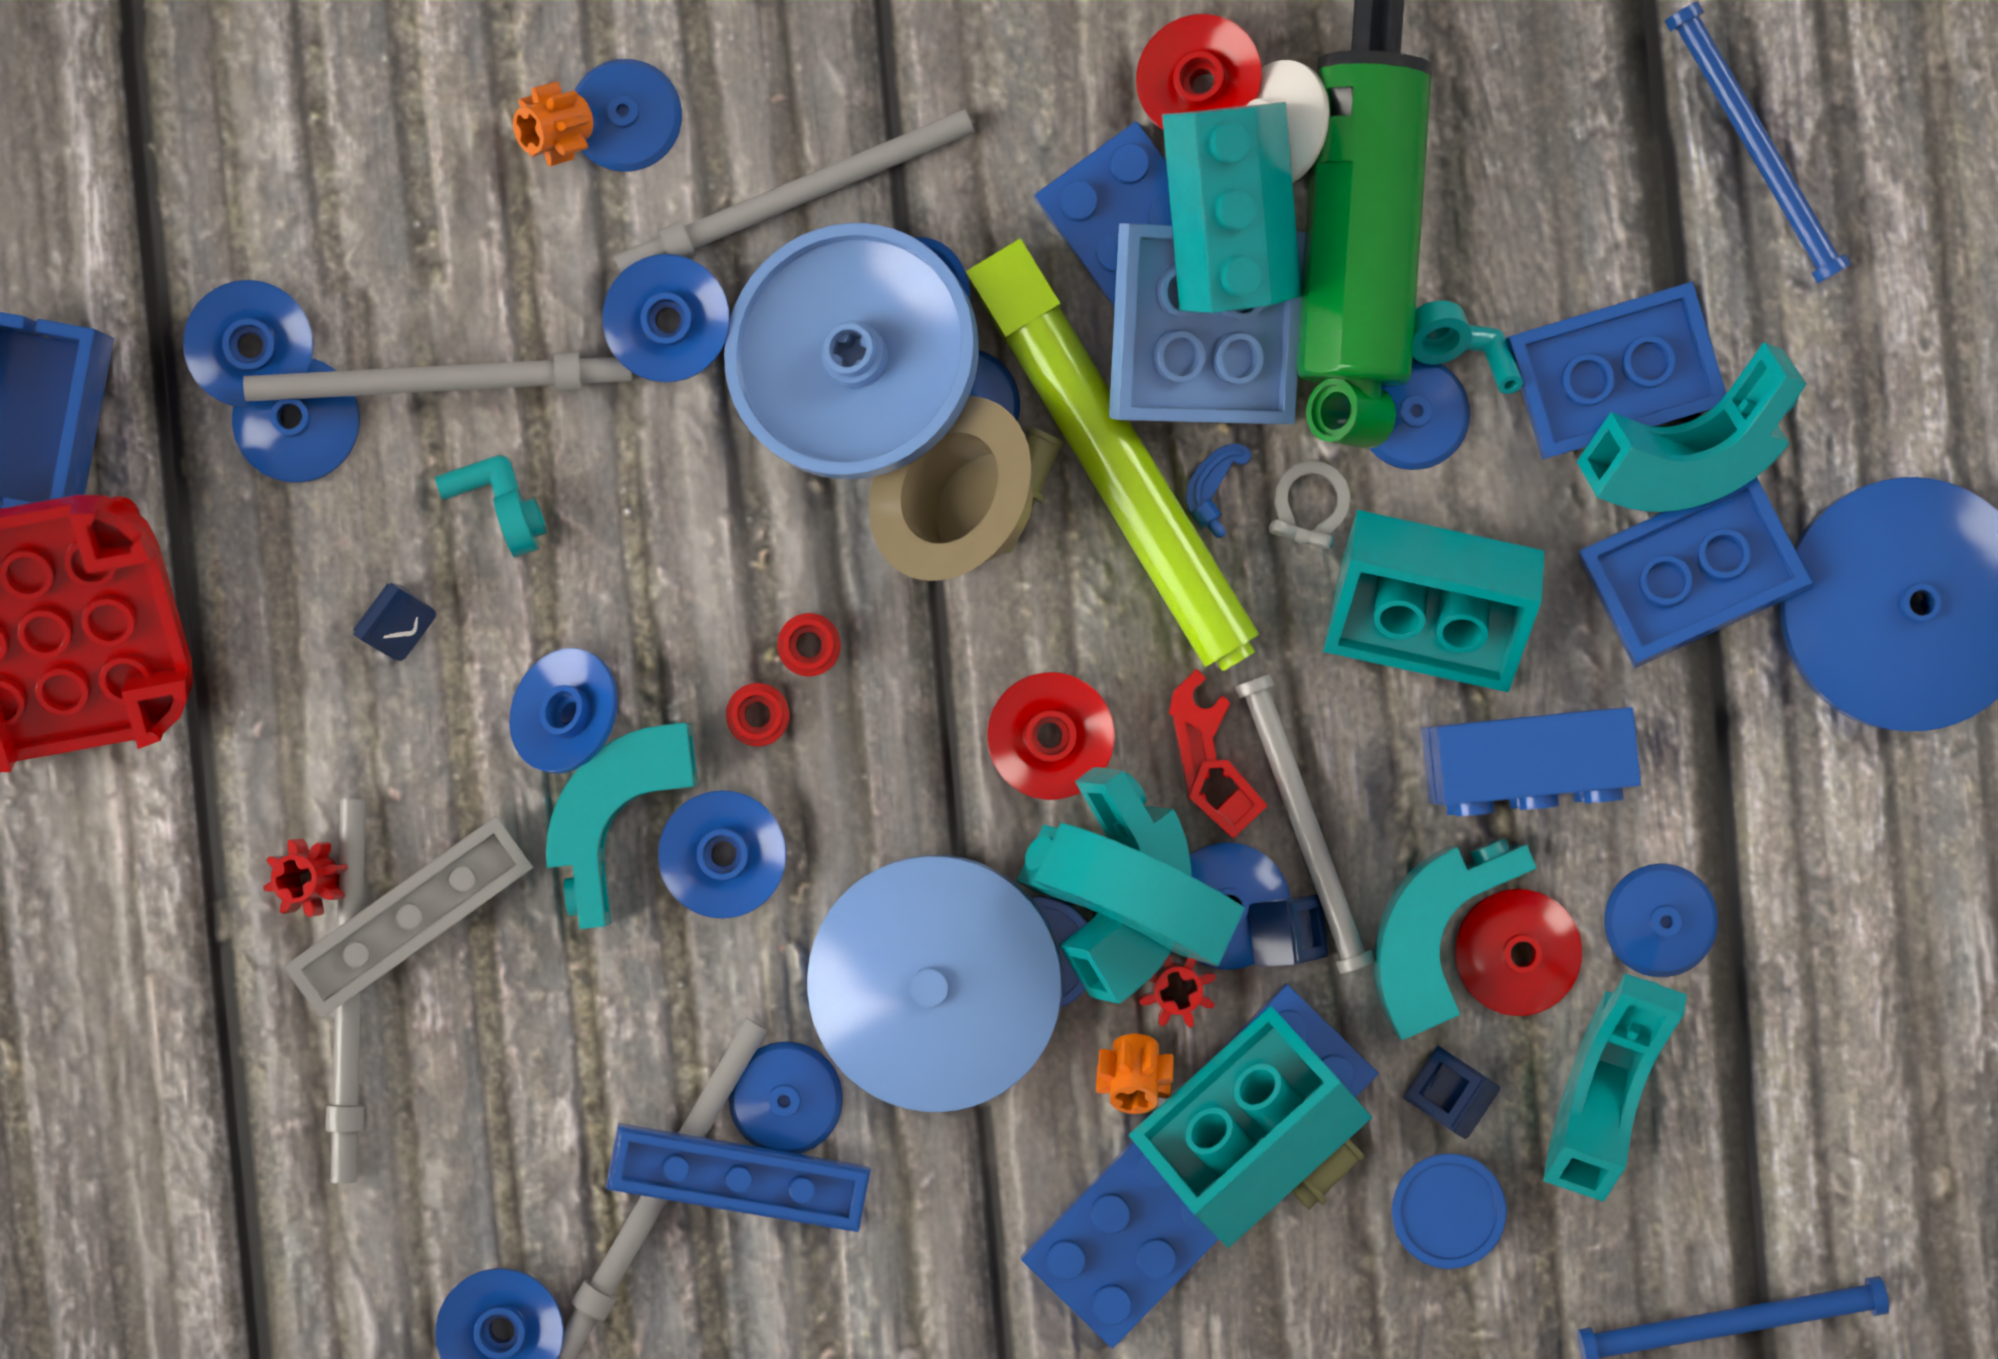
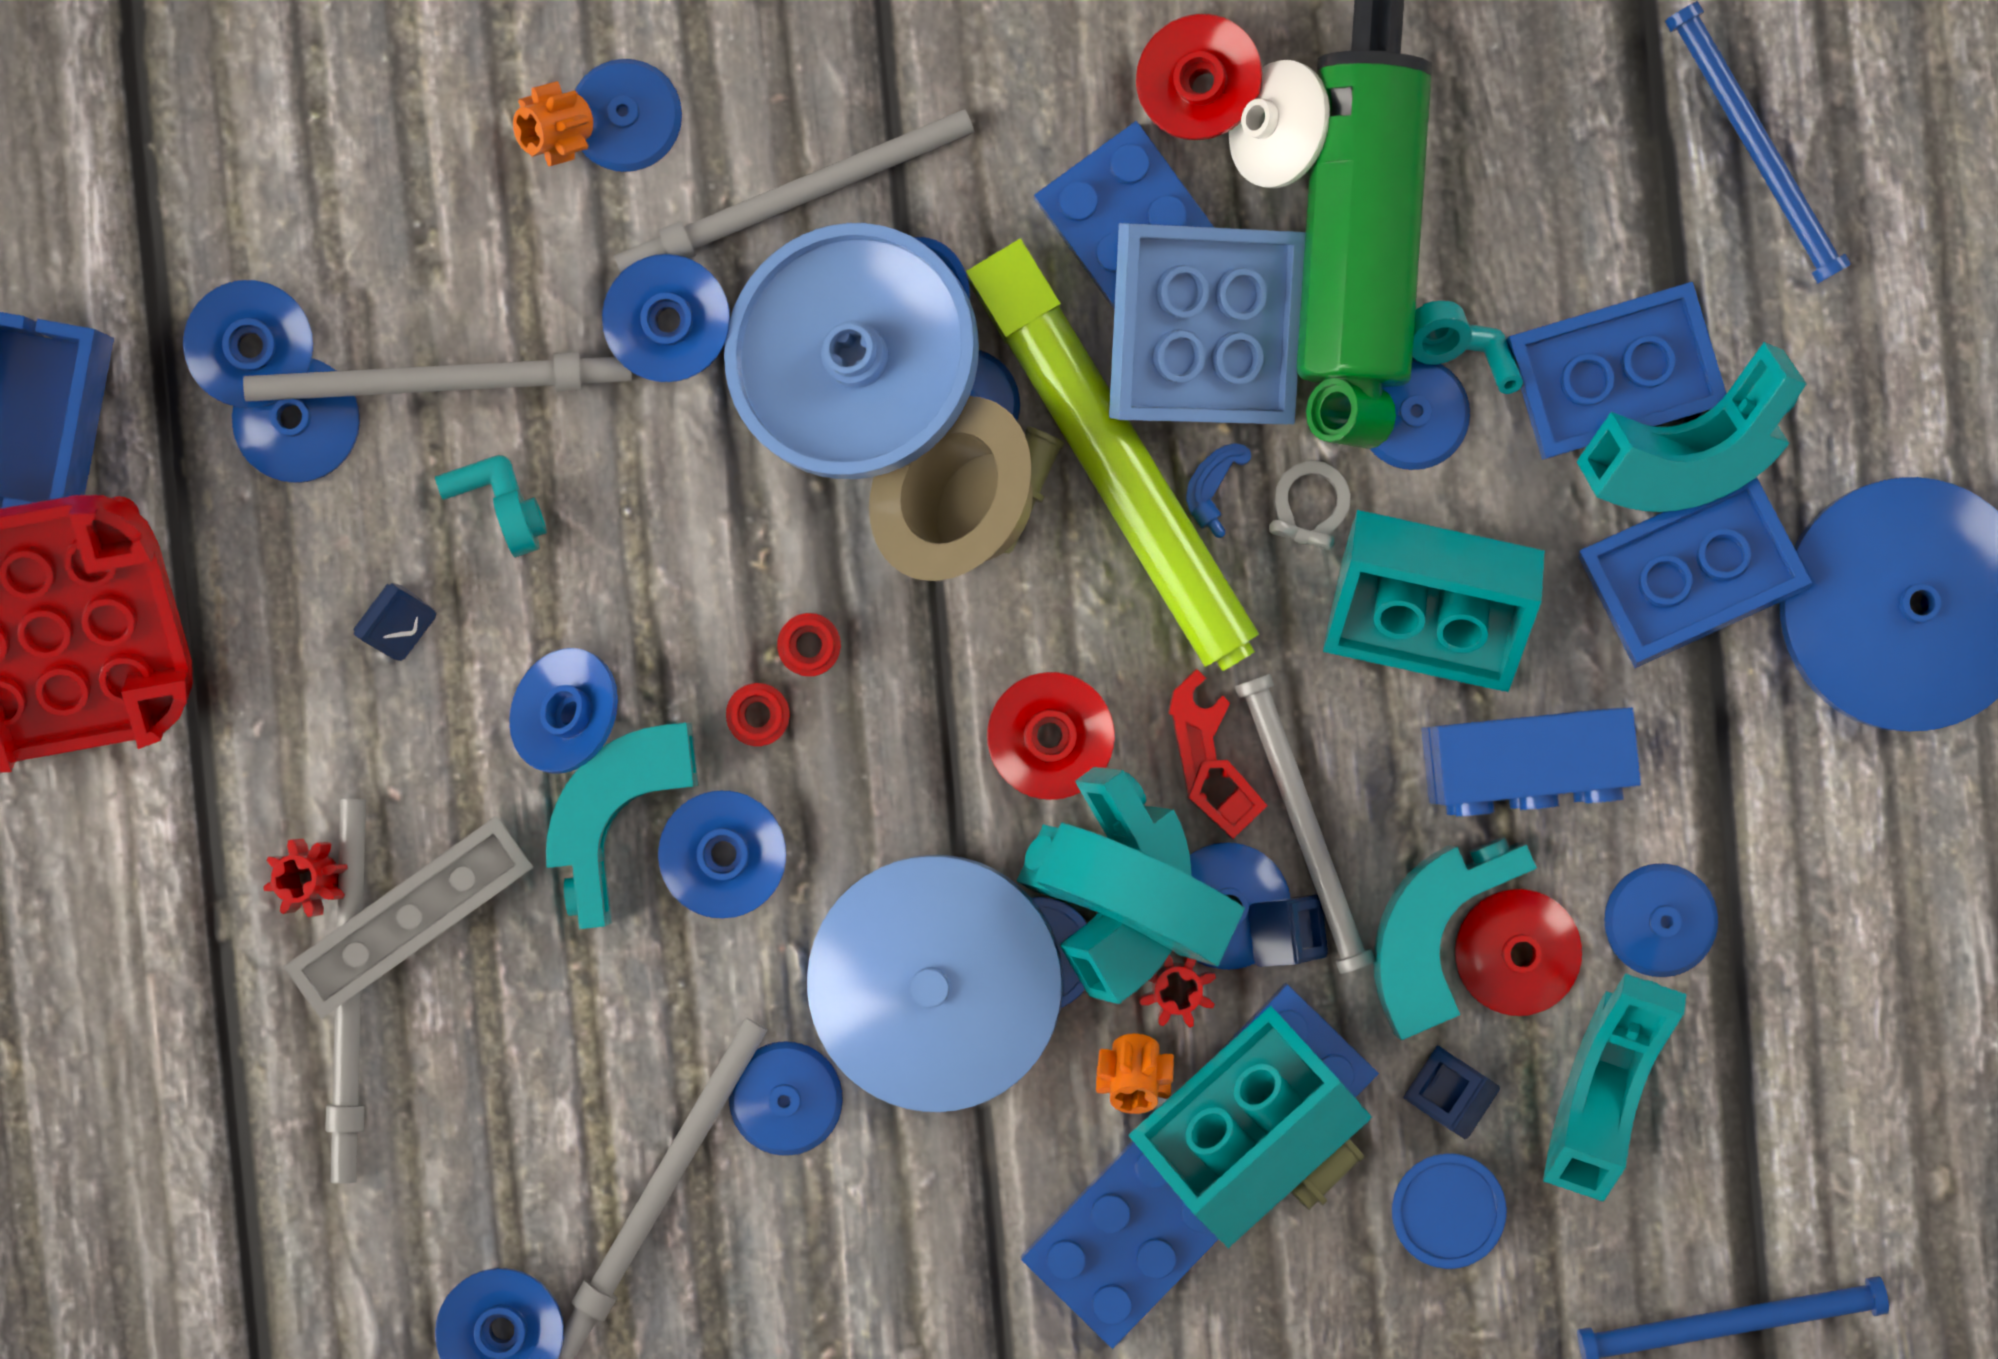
blue tile [606,1123,871,1232] -> none
teal slope [1162,102,1302,313] -> none

